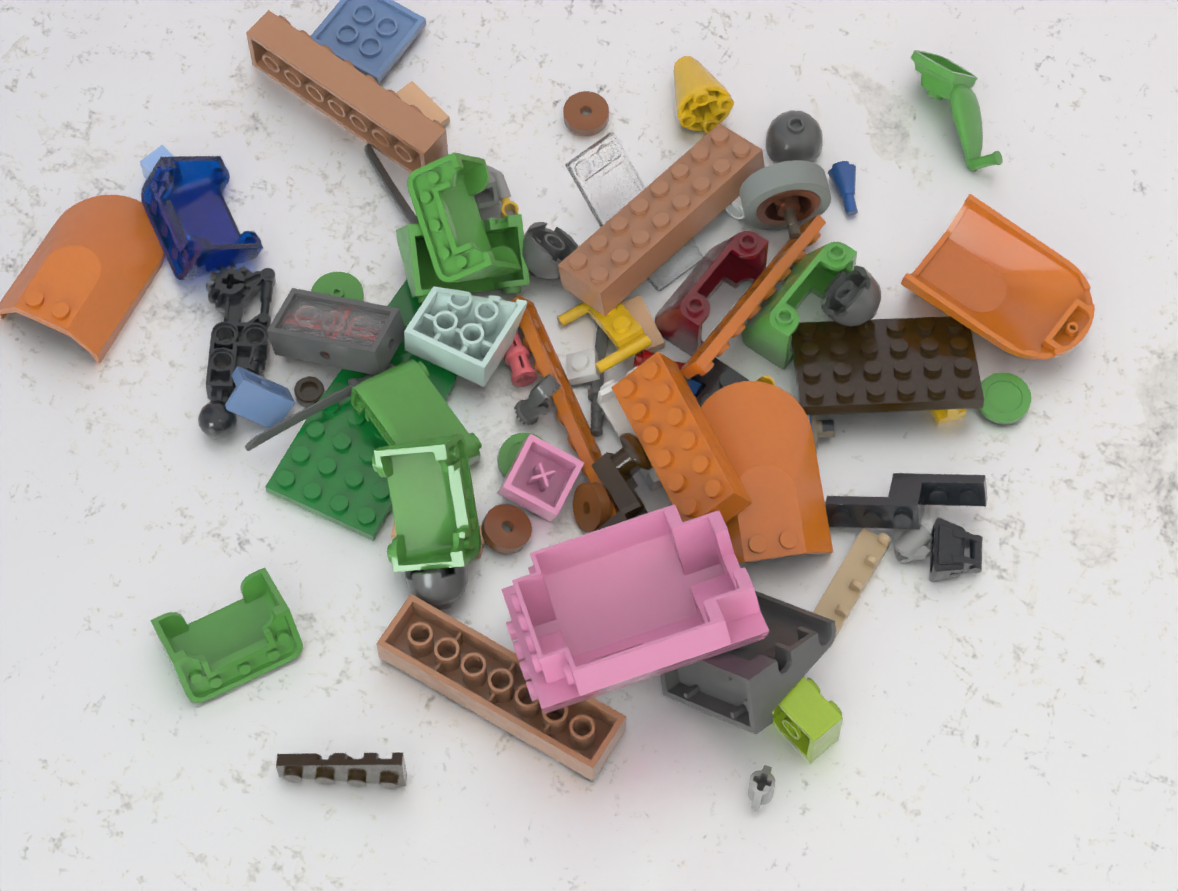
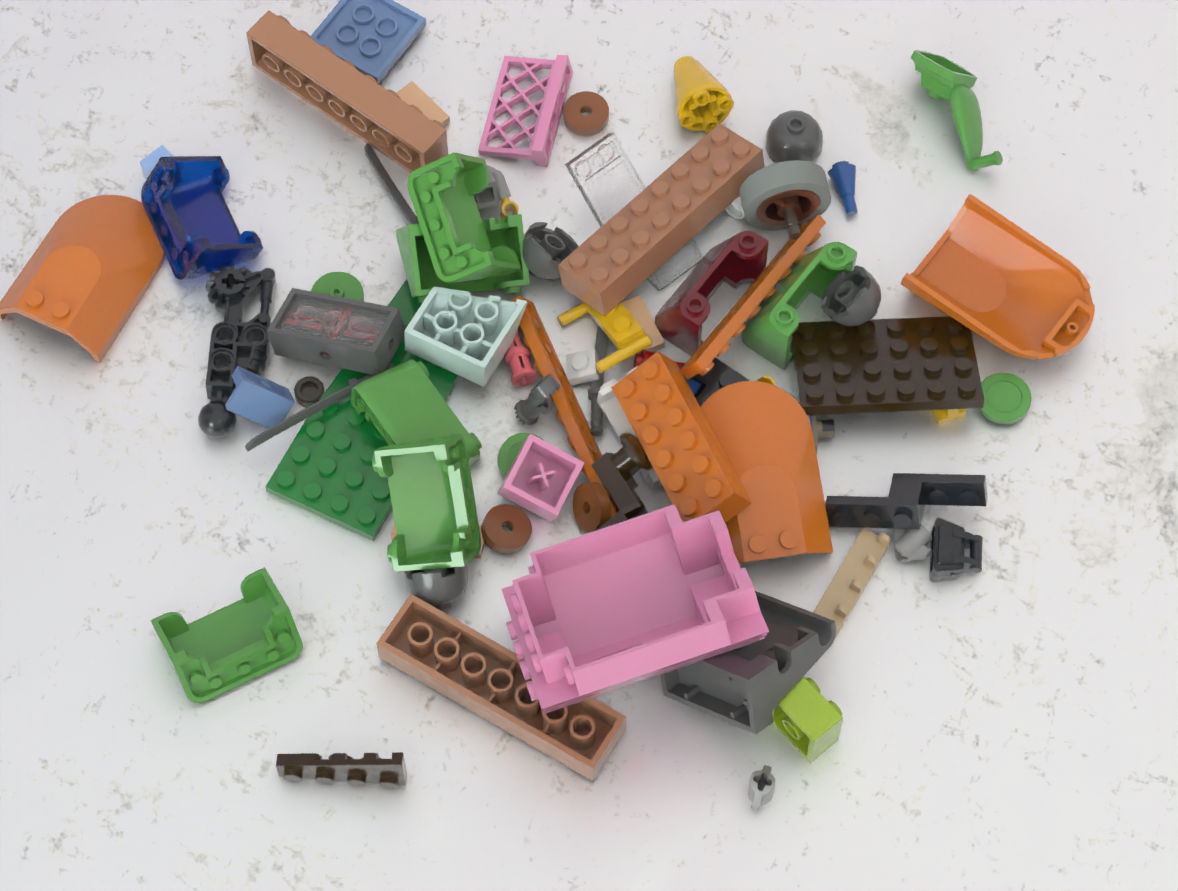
none -> bright pink fence [478,55,573,167]

